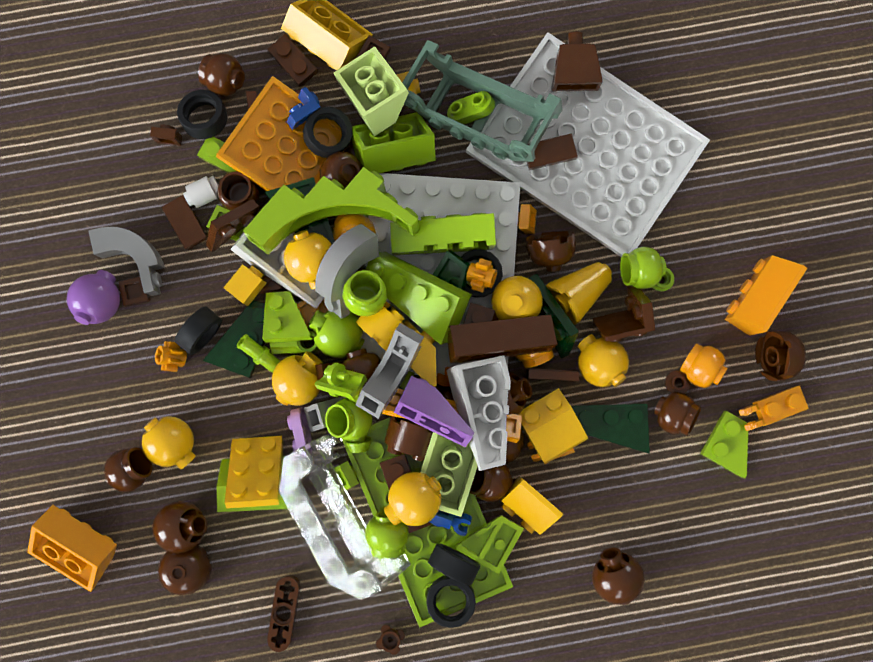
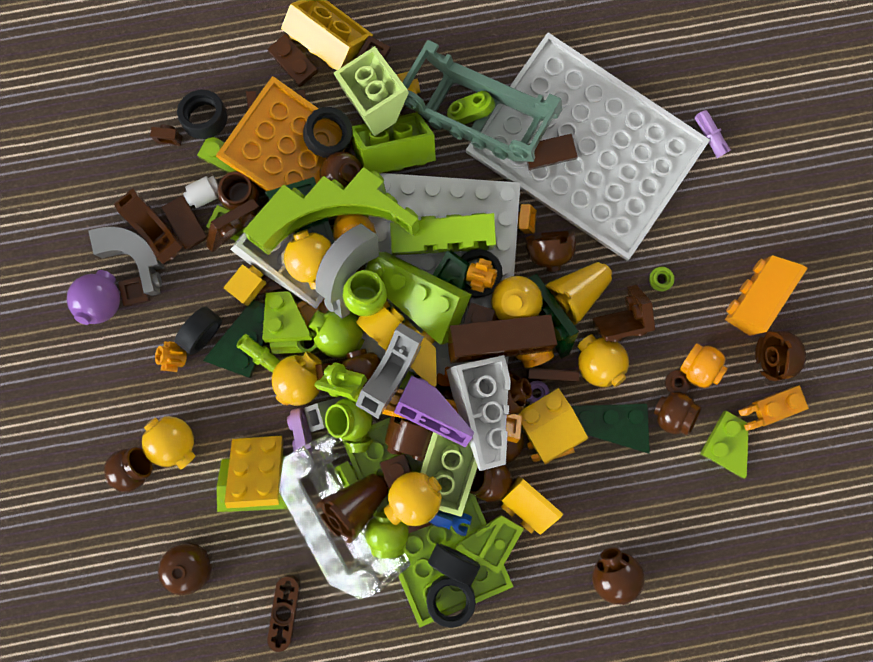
light orange slope [27,505,117,592] -> none
reddish brown brick [153,501,207,553] -> none
reddish brown piece [198,53,245,96] -> none
blue bracket [287,87,320,130] -> none
reddish brown plate [376,624,405,655] -> none
reddish brown torso [552,31,603,92] -> none
lime piece [620,247,666,289] -> none
none -> reddish brown arch [114,188,183,264]
none -> reddish brown cone [317,474,389,544]
none -> medium lavender plate [527,381,549,404]
none -> lavender axle [695,110,731,158]

